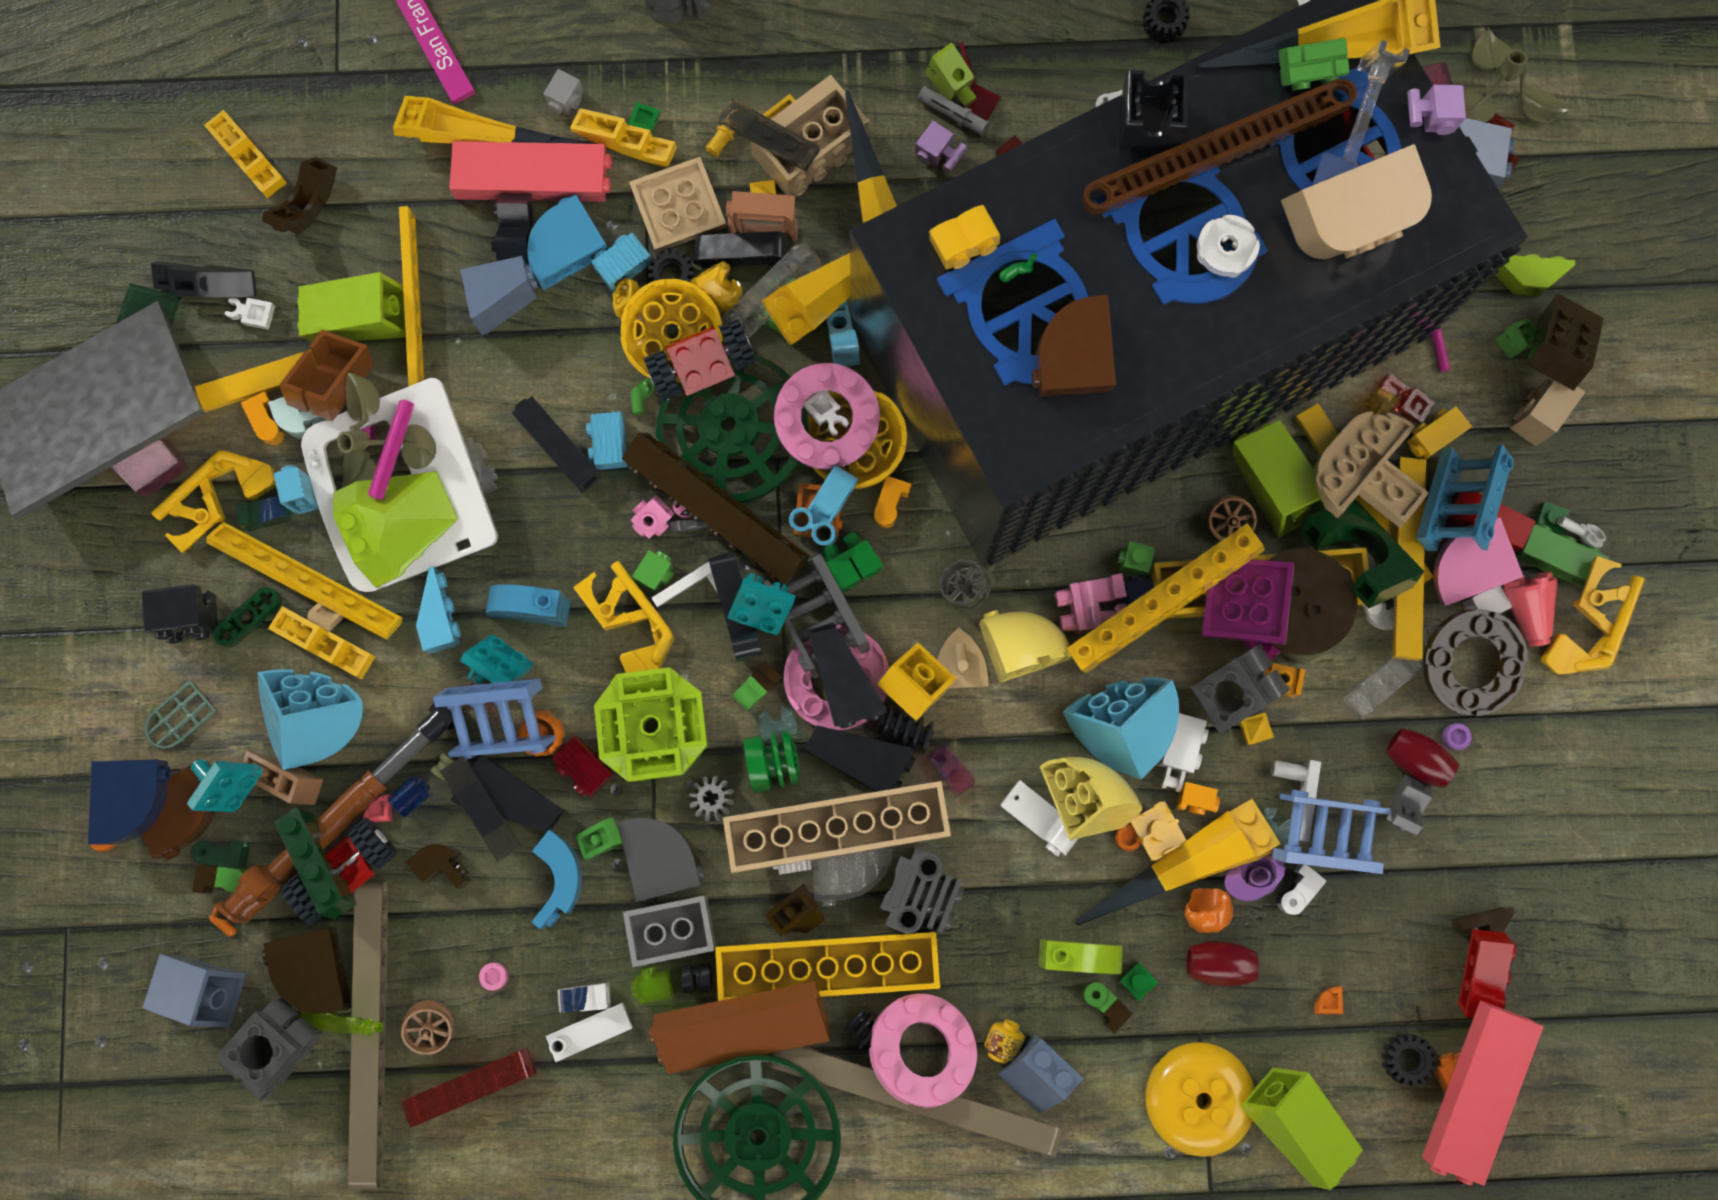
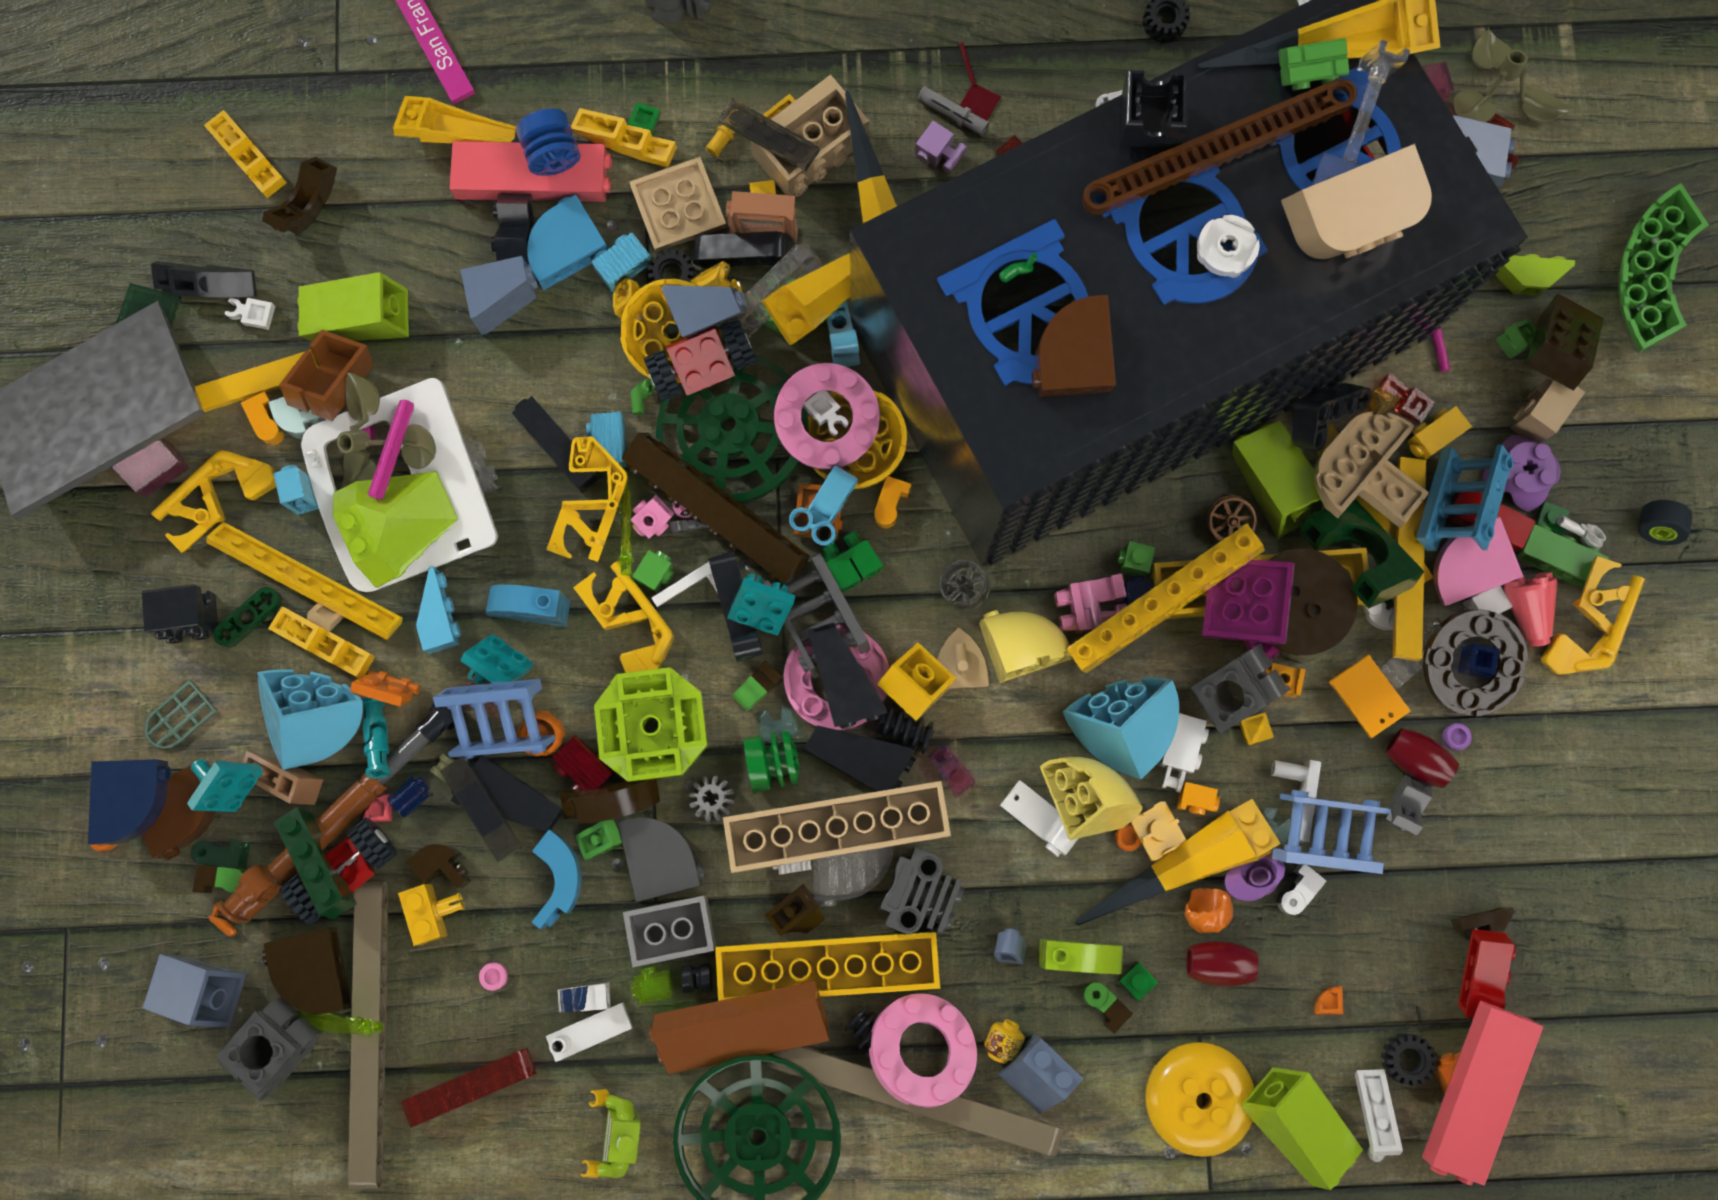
clear green leg [235,496,292,532] -> none
yellow tile [399,206,424,387] -> none
medium nougat wheel [401,1000,454,1055] -> none
light grey brick [543,69,584,116] -> none
lime torso [925,43,977,107] -> none
yellow brick [929,205,1000,269] -> none
lavender brick [1407,85,1466,135] -> none
none -> orange plate [350,671,421,707]
none -> teal piece [362,697,391,779]
none -> yellow brick [398,884,465,946]
none -> blue wheel [516,108,581,176]
none -> yellow piece [546,437,628,562]
none -> dark brown arch [560,779,660,823]
none -> lime torso [581,1089,640,1178]
none -> clear neon green sword [619,481,633,576]
none -> sand blue slope [661,285,749,337]
none -> sand blue plate [994,929,1027,964]
none -> black beam [1291,382,1372,451]
none -> light orange container [1328,654,1411,739]
none -> white piece [1355,1069,1403,1162]
none -> clear blue brick [1458,643,1500,678]
none -> medium lavender brick [1481,435,1561,512]
none -> bright green brick [1618,183,1709,353]
none -> black wheel [1638,500,1693,545]

